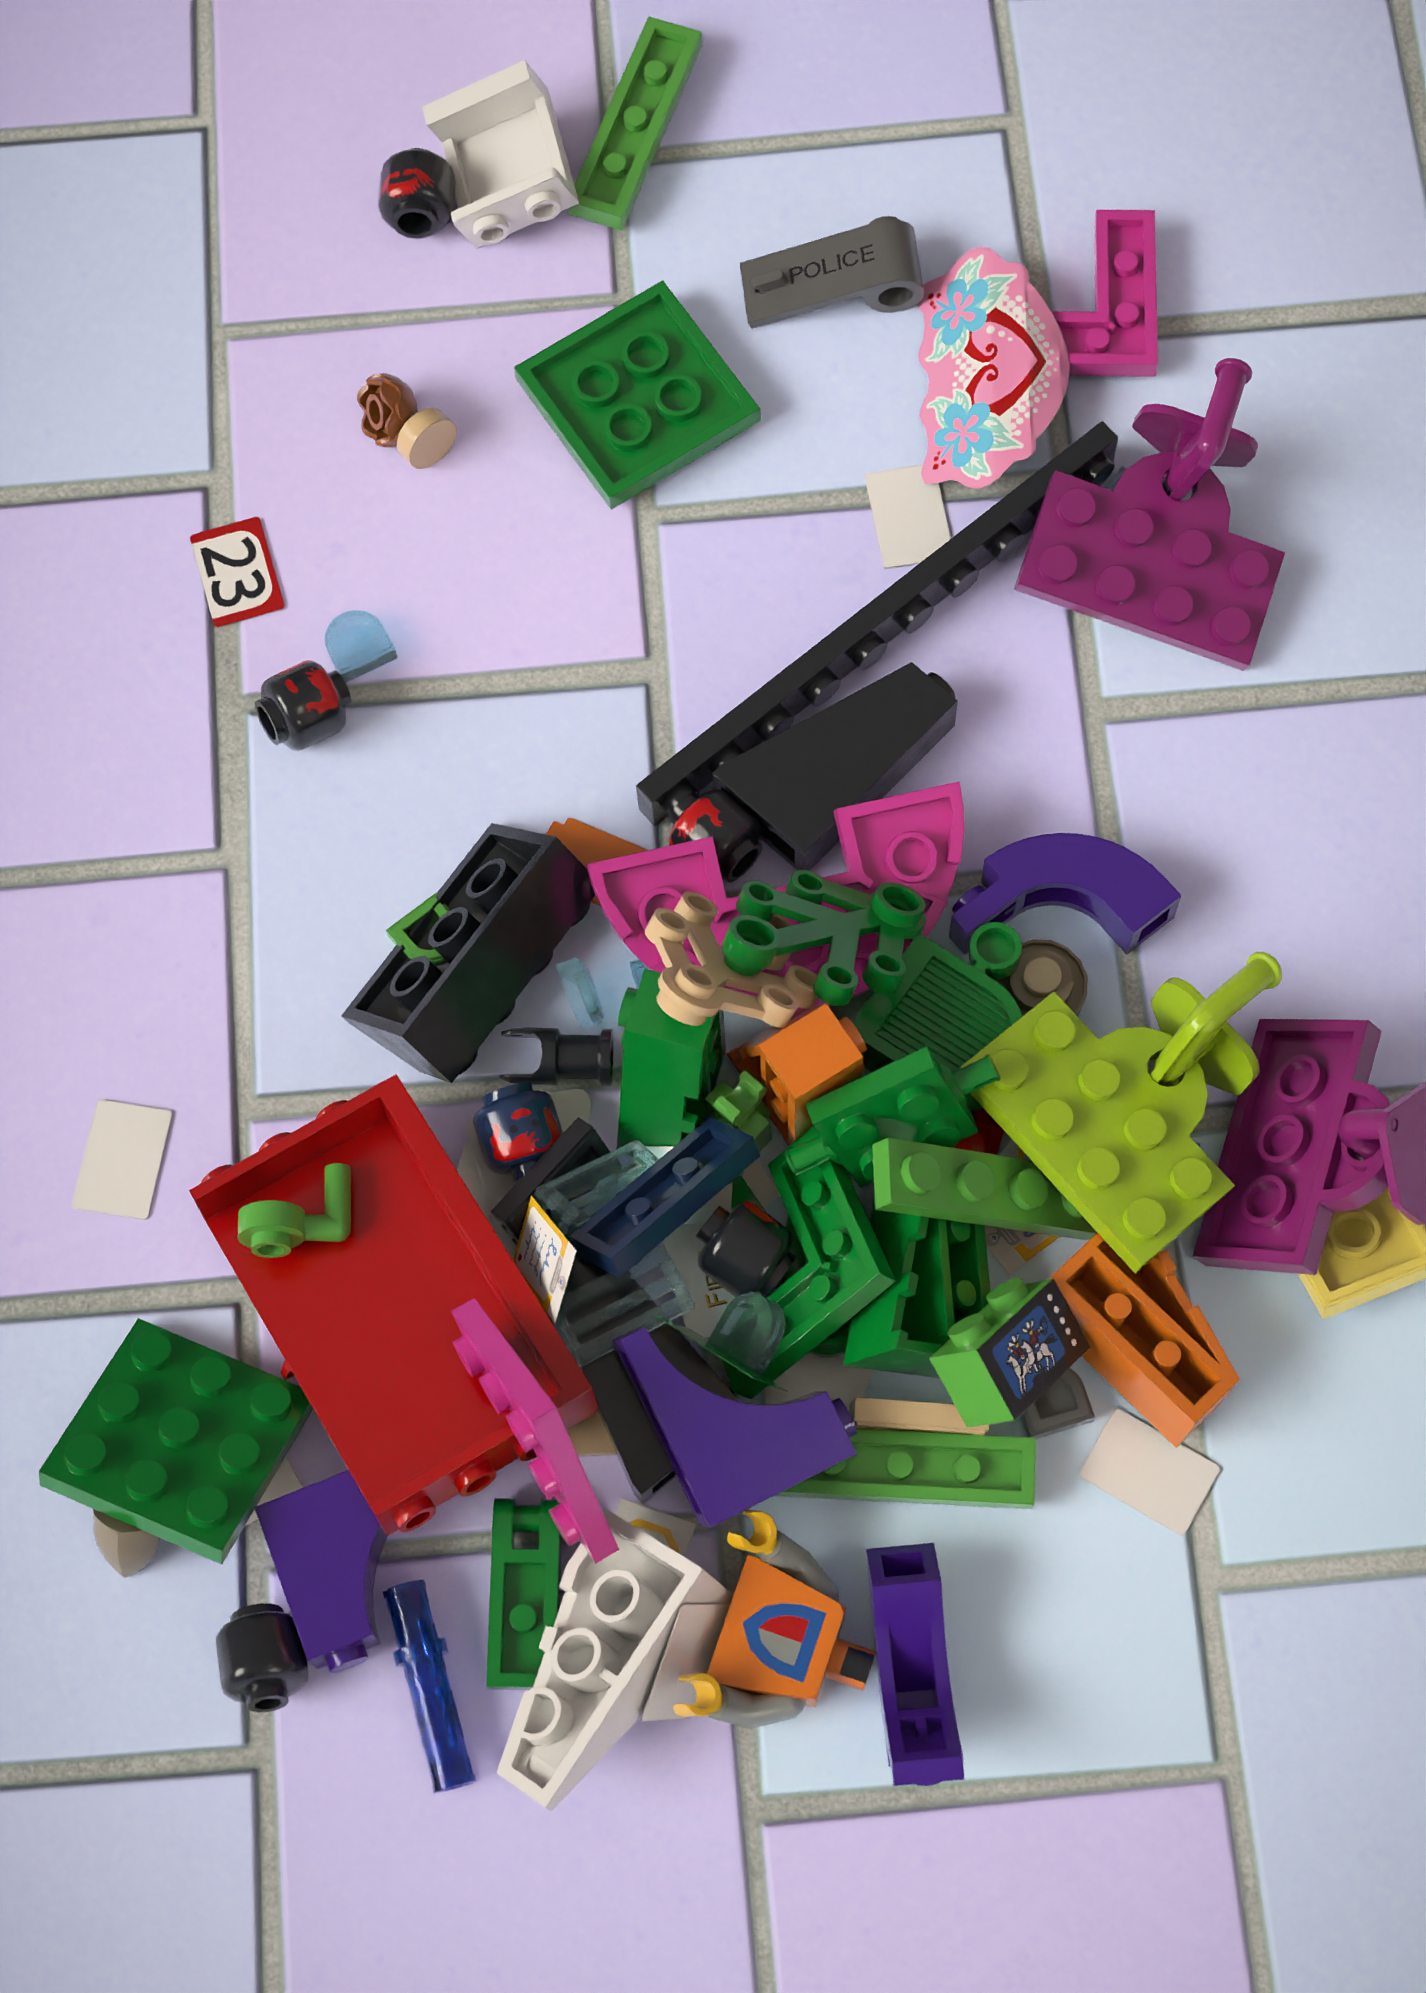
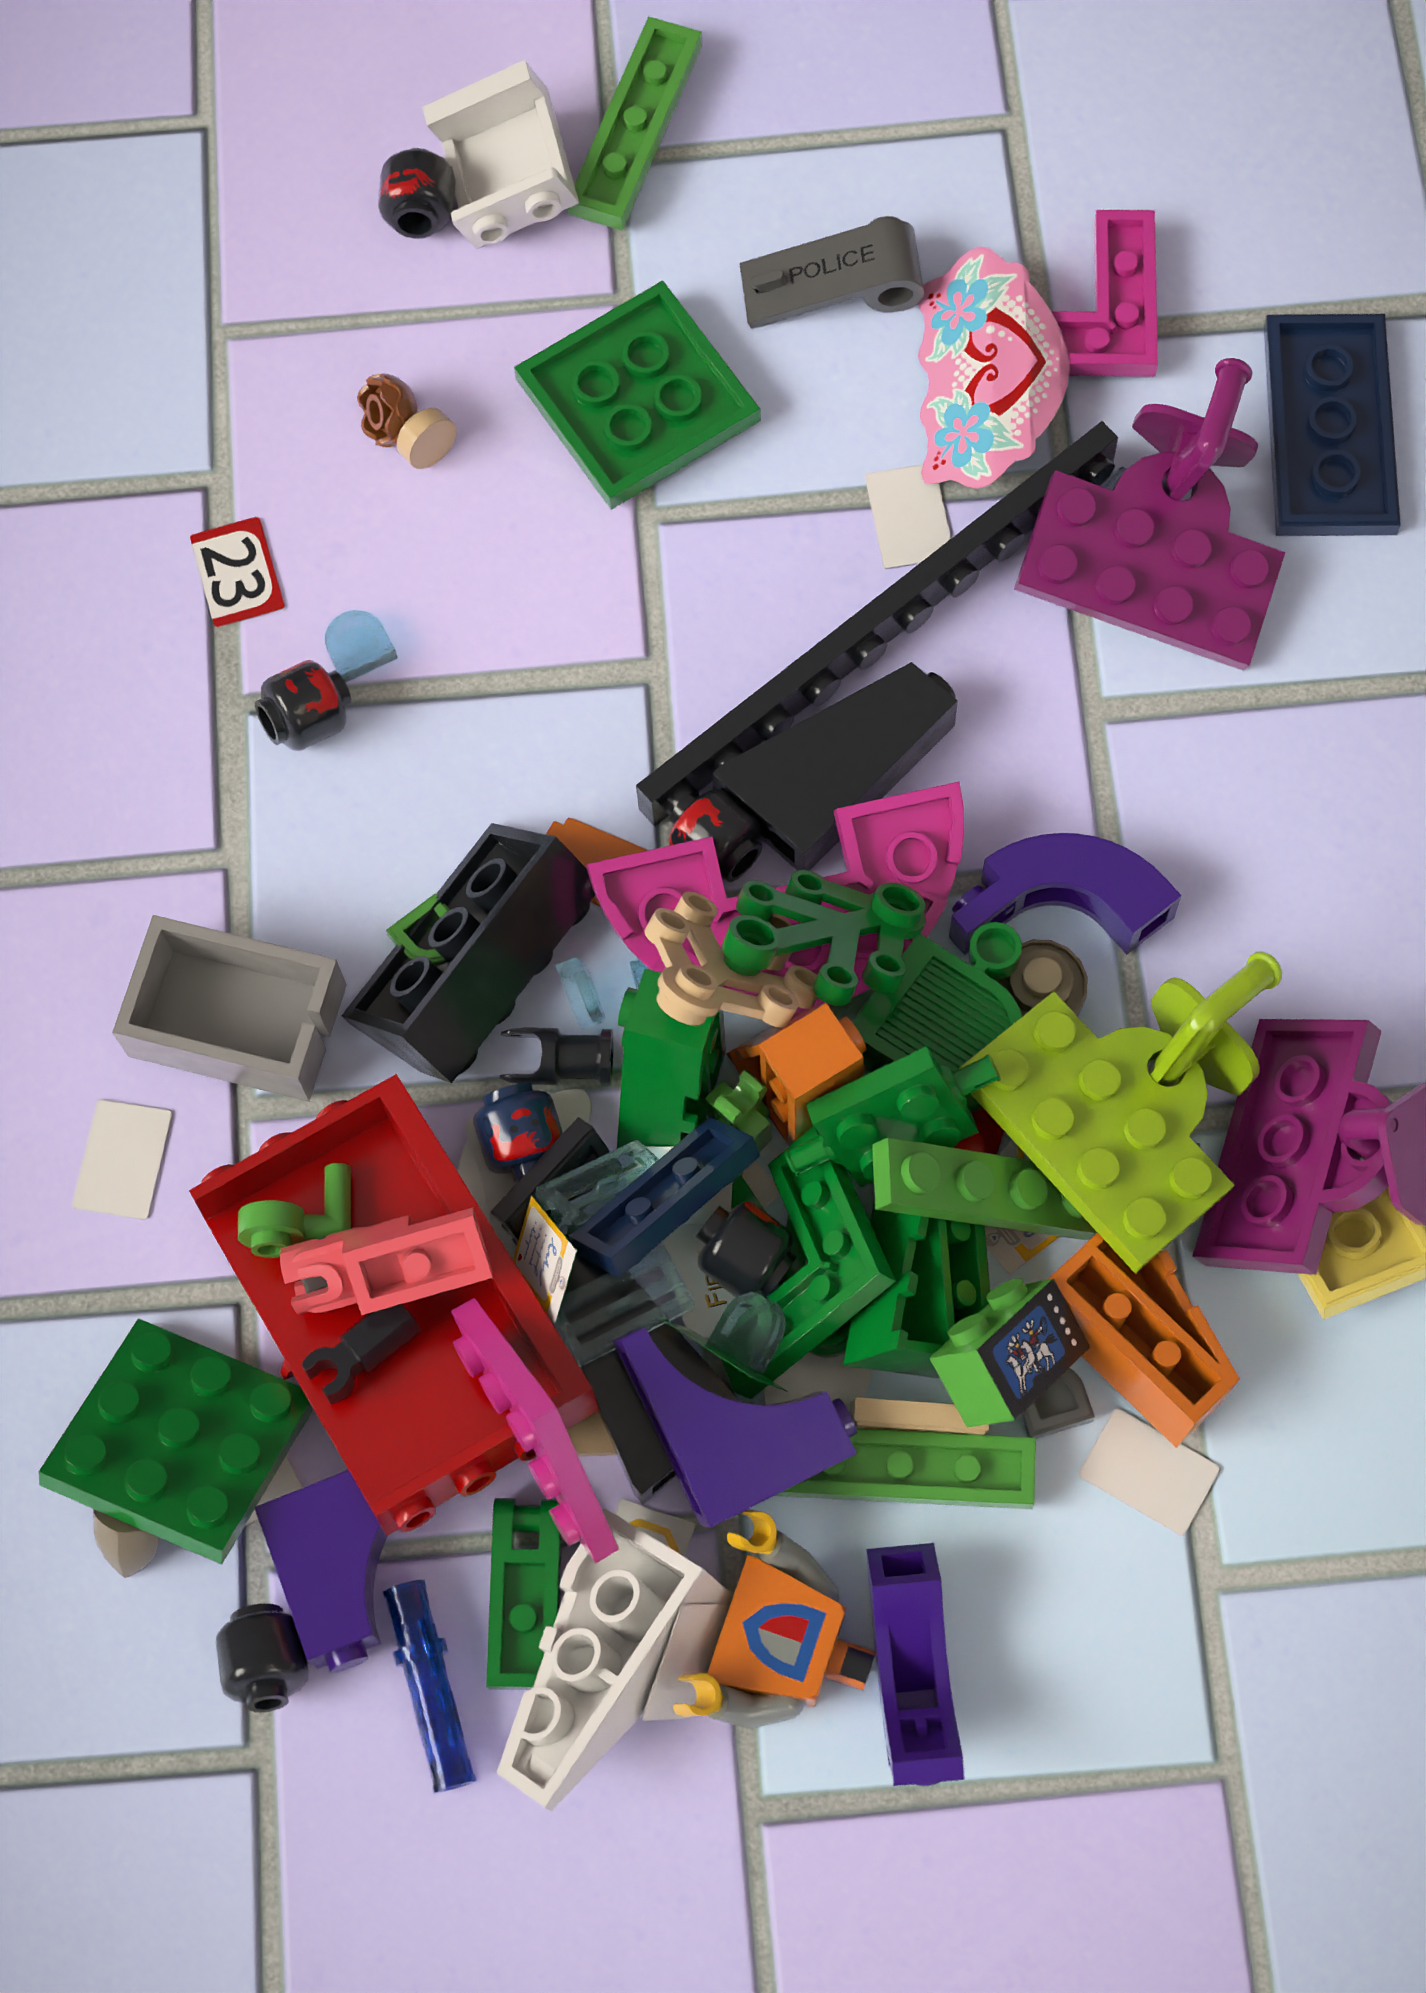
none -> light grey piece [112,915,347,1102]
none -> coral plate [280,1208,492,1315]
none -> black bar [301,1304,421,1404]
none -> dark blue tile [1263,314,1401,536]

